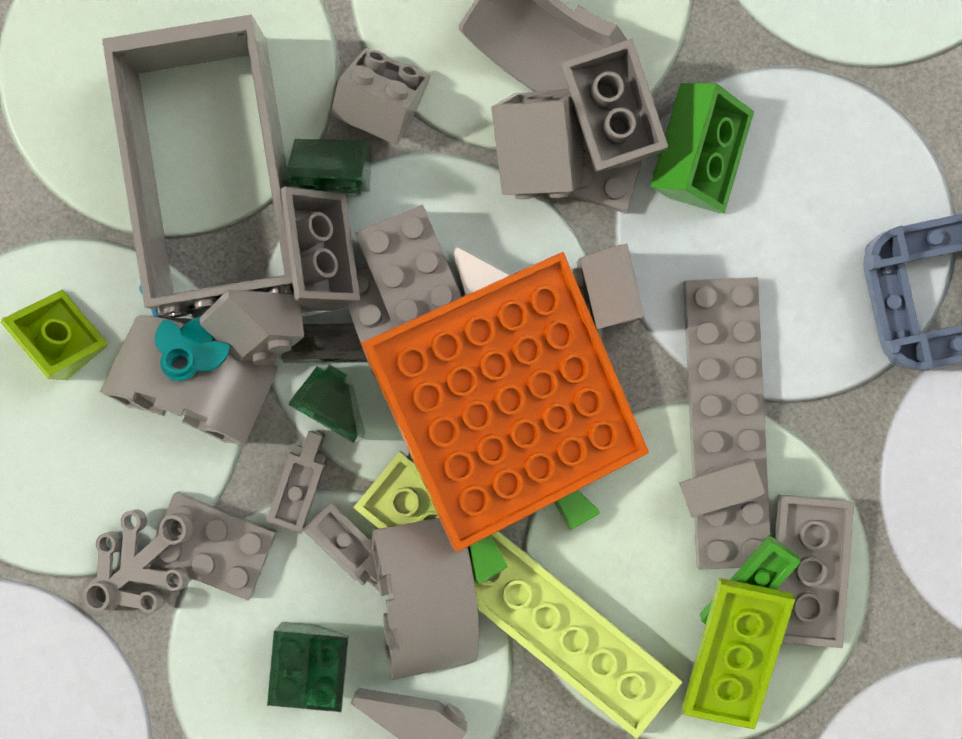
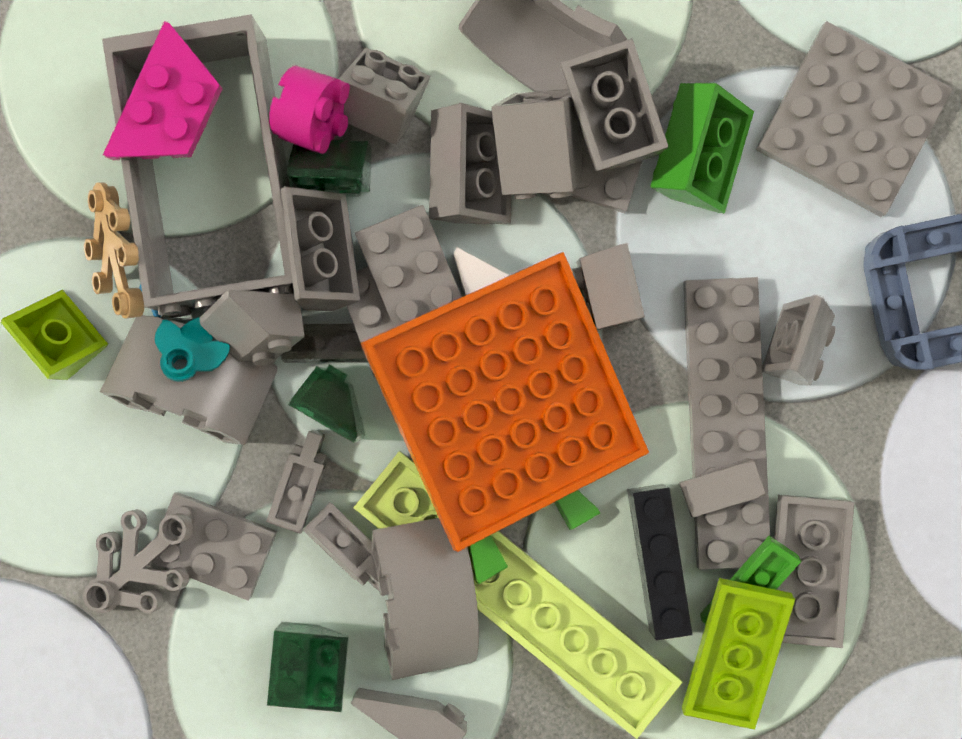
none -> tan plant [84,182,144,318]
none -> dark pink wing [103,21,223,160]
none -> dark pink brick [269,65,350,154]
none -> light grey slope [429,103,511,224]
none -> black brick [627,484,693,641]
none -> light grey plate [755,21,953,217]
none -> light grey slope [762,295,835,385]

